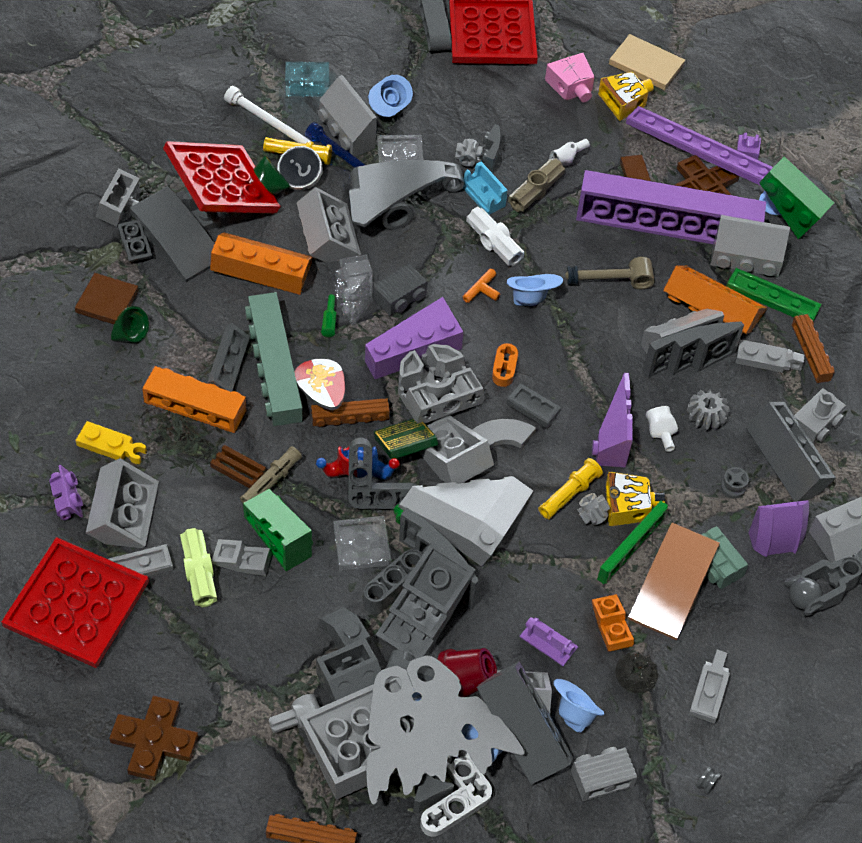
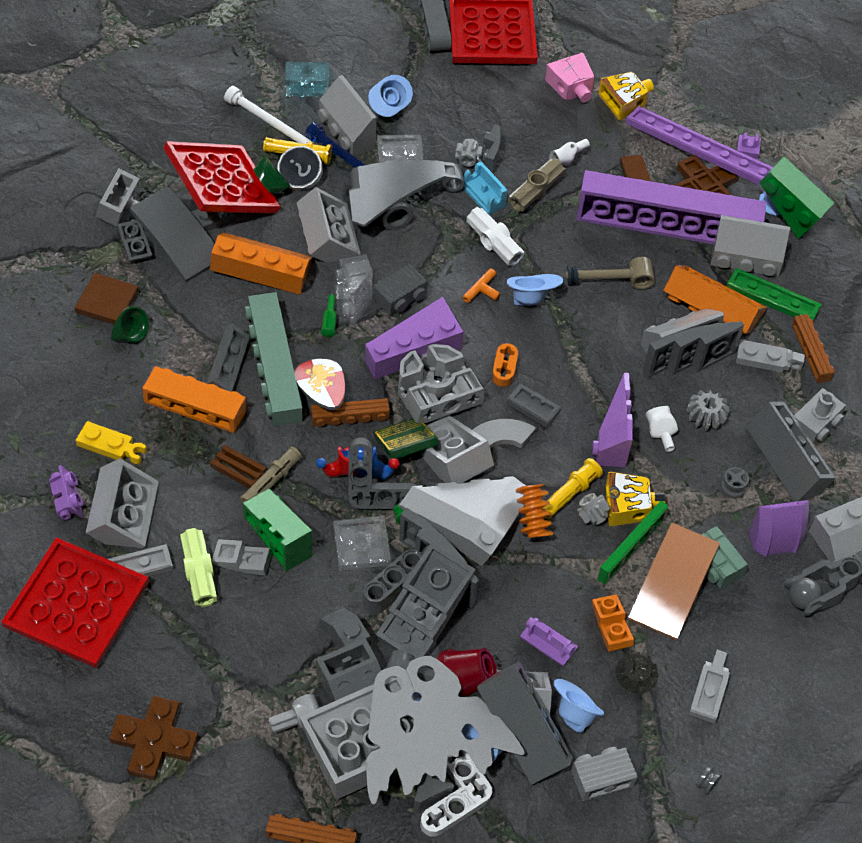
tan tile [609,34,685,90] -> none
none -> orange piece [516,484,553,538]

